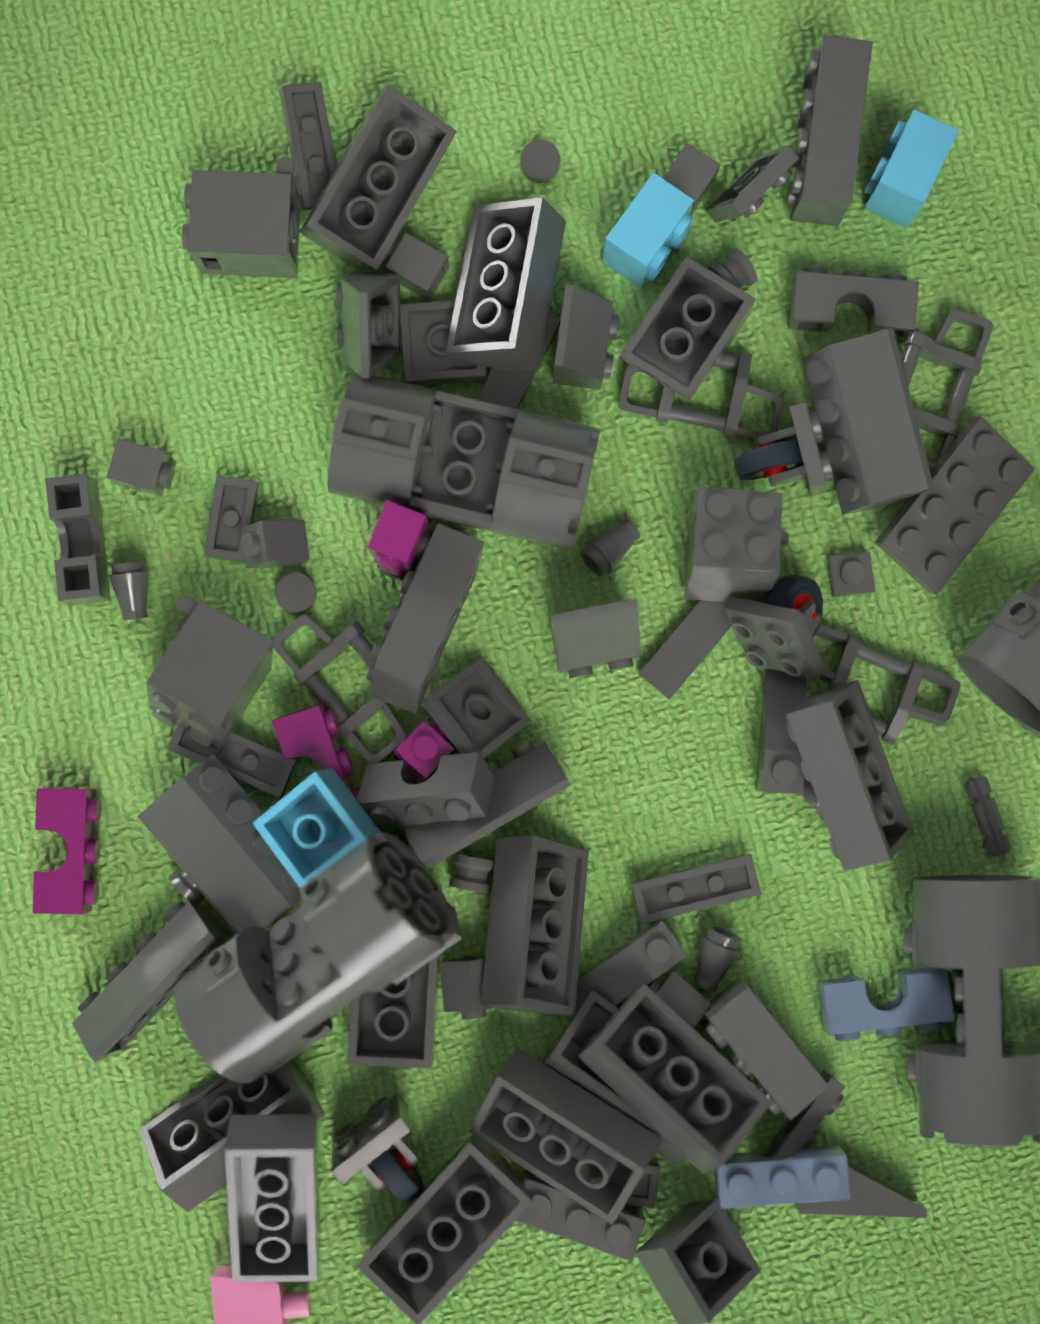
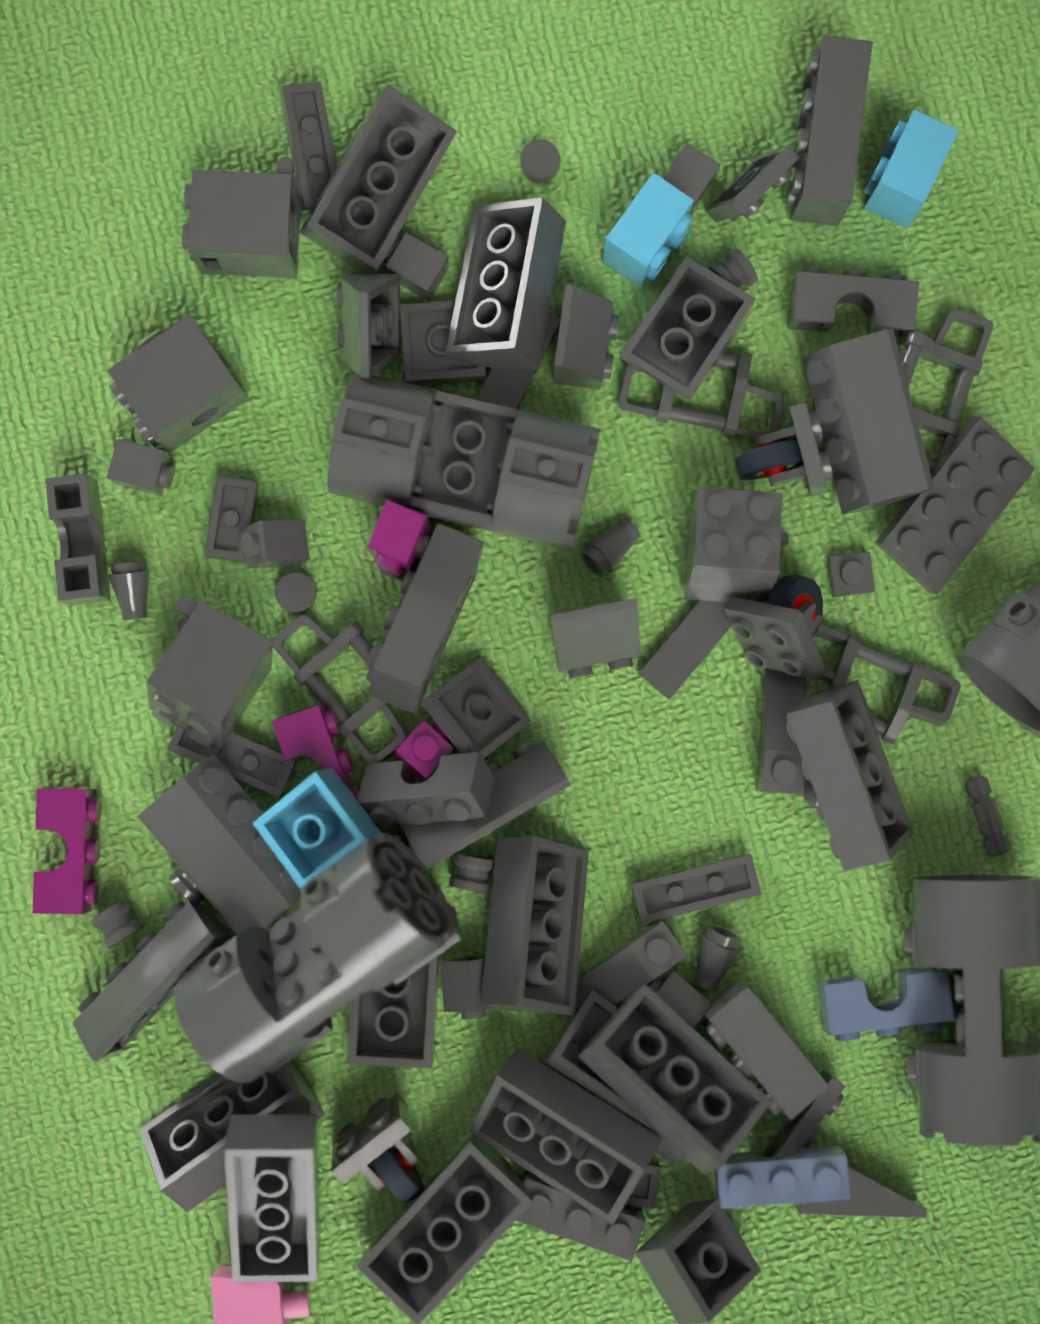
none -> dark grey wheel [90,899,143,949]
none -> dark grey brick [107,315,249,453]

